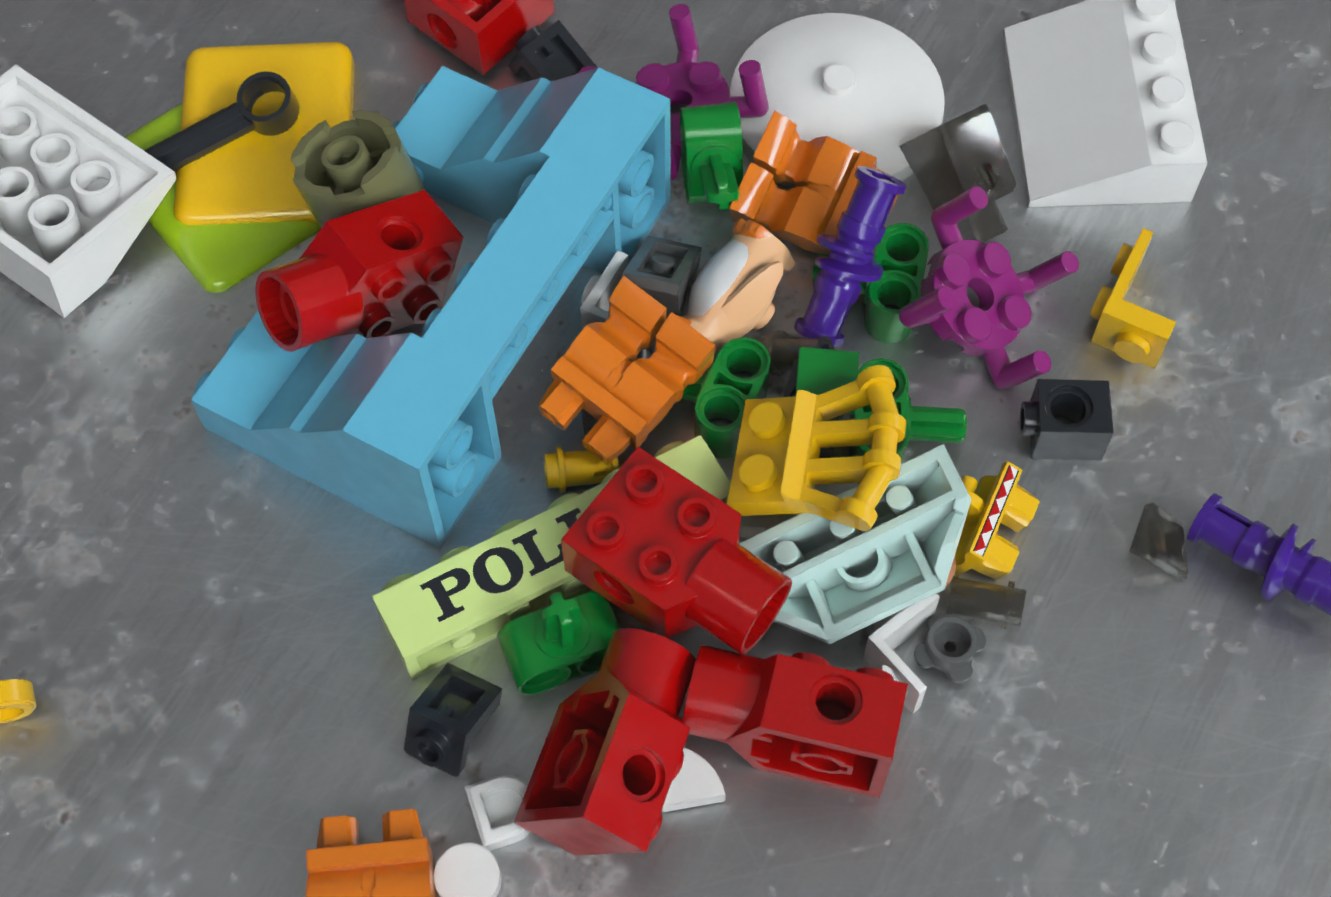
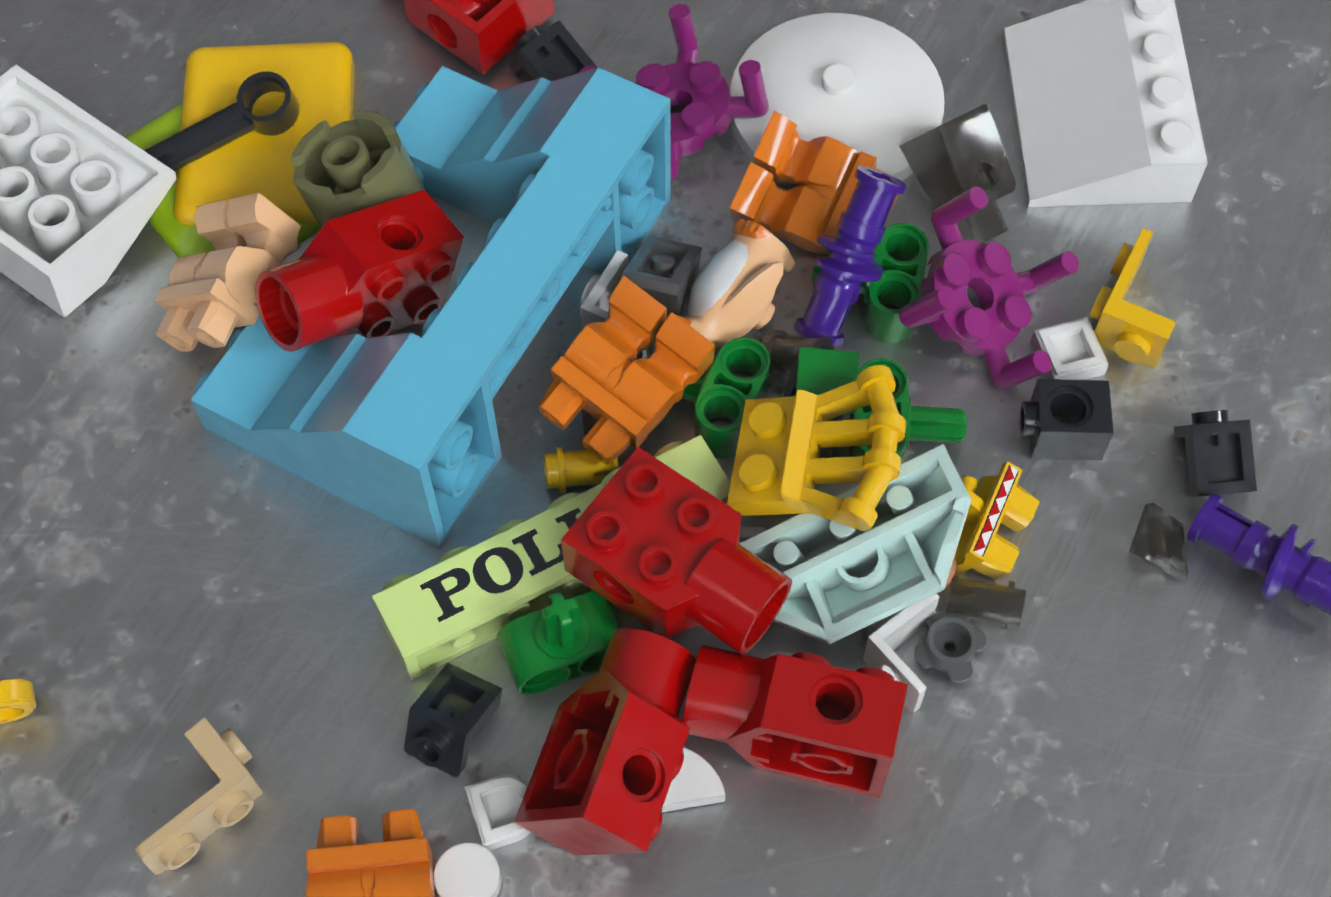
green beam [680,101,743,210] -> none
none -> tan bracket [134,717,263,875]
none -> light nougat hips [154,192,301,352]
none -> white tile [1031,317,1109,380]
none -> black bracket [1174,410,1257,497]

